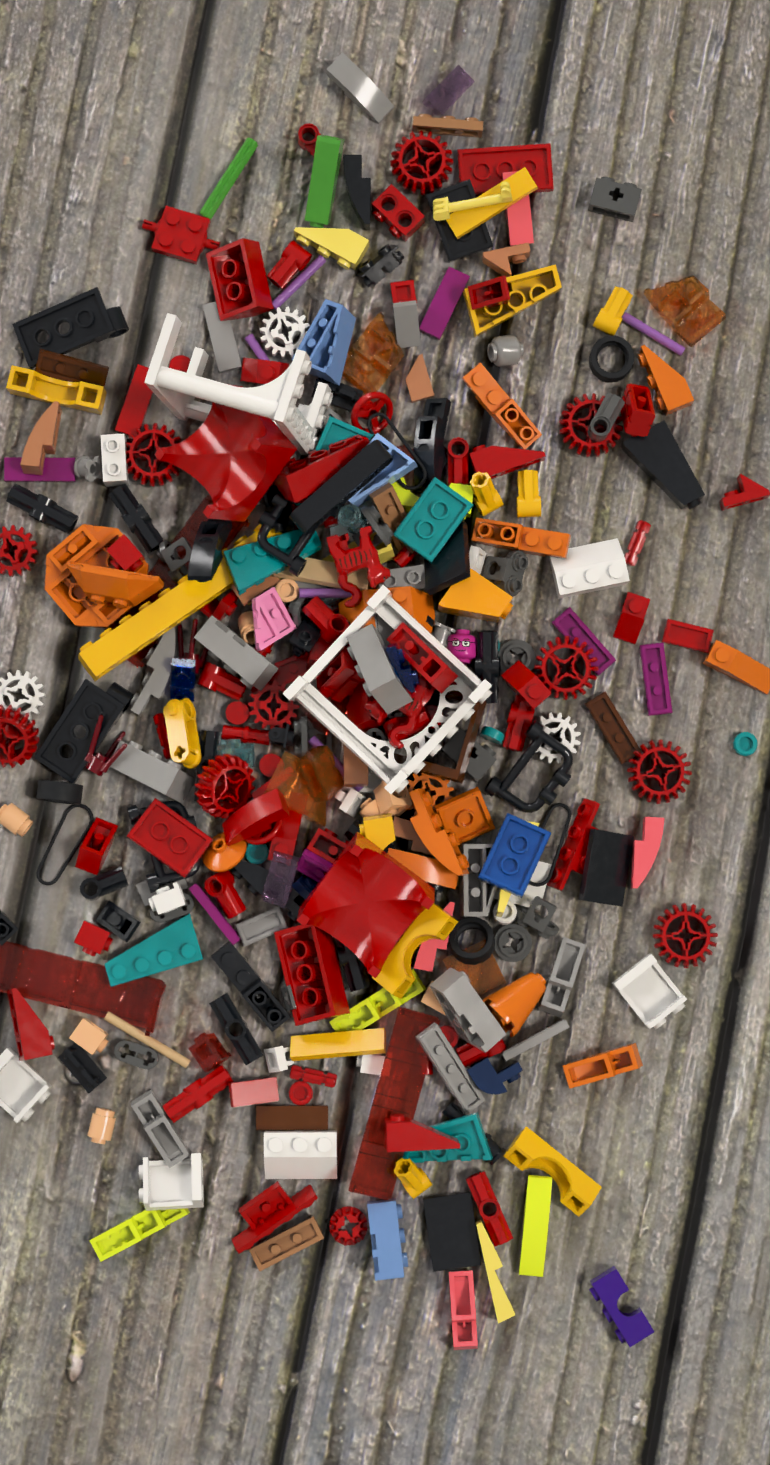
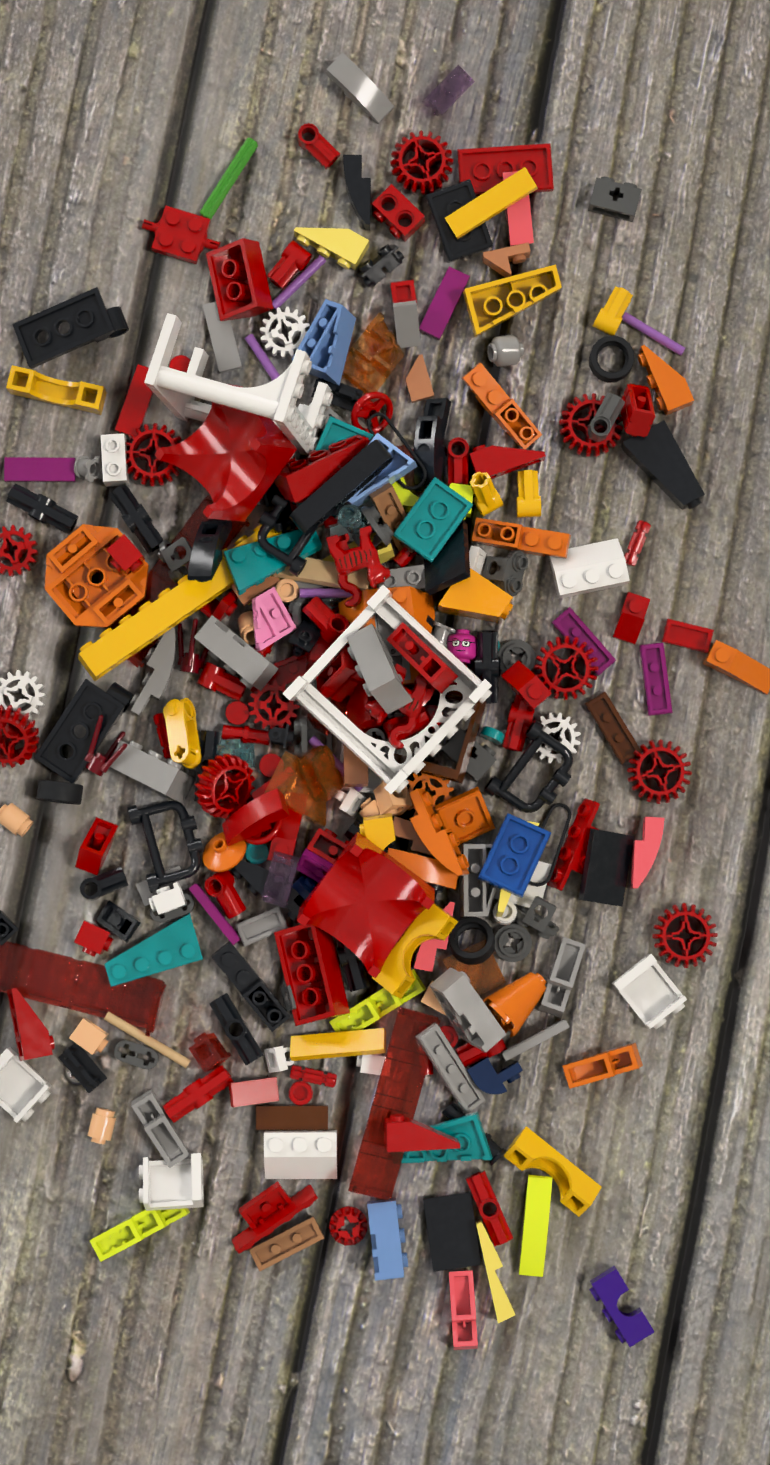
nougat slope [20,401,62,475] -> none
reddish brown tile [35,349,109,387] -> none
black piece [36,804,94,885] -> none
orange wedge [67,561,164,608] -> none
red tile [127,798,213,879] -> none
clear blue slope [170,658,196,702] -> none
red slope [240,357,289,384] -> none
bright green slope [305,135,345,228] -> none
clear blue slope [386,643,420,693] -> none
yellow piece [393,1158,433,1199] -> none
medium nougat plate [412,114,483,138] -> none
light yellow hinge [433,181,513,221] -> none
red slope [468,276,510,310] -> none
clear orange slope [643,275,726,347] -> none
red slope [719,474,770,511] -> none
teal tile [733,732,758,756] -> none

